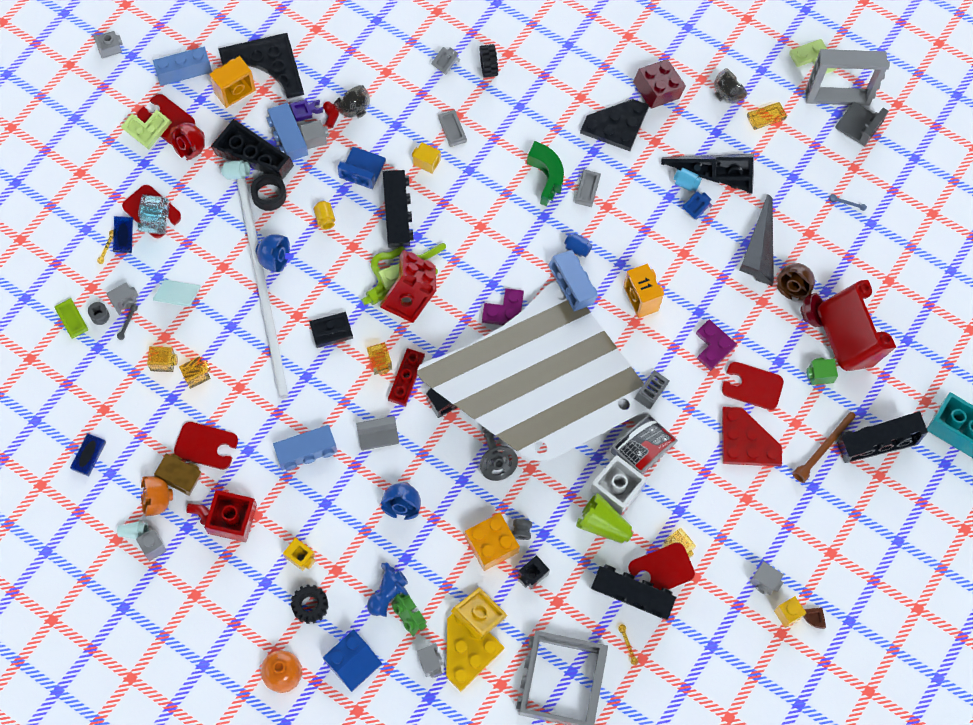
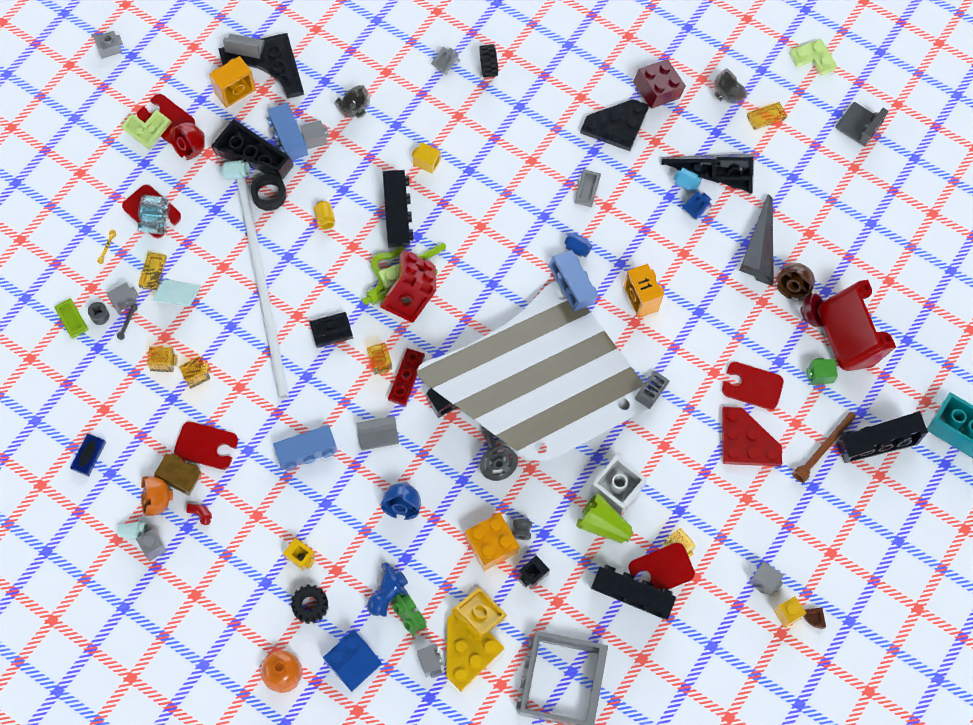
clear blue tile [113,216,133,253] -> none
medium blue brick [153,46,212,86] -> none
red brick [204,490,257,543] -> none
blue cylinder [255,234,290,272] -> none
dark purple plate [289,99,323,122] -> none
red arm [323,101,339,128] -> none
blue bracket [337,147,386,190] -> none
light grey tile [438,110,467,147] -> none
magenta plate [482,288,524,326] -> none
green arch [527,141,564,206] -> none
slope [611,414,678,475] -> none
clear yellow hinge [618,624,639,665] -> none
magenta plate [696,319,737,371] -> none
light grey window [805,49,890,106] -> none
sand blue hinge [829,194,867,211] -> none
none -> clear yellow tile [138,252,167,291]
none -> light grey panel [223,33,264,59]

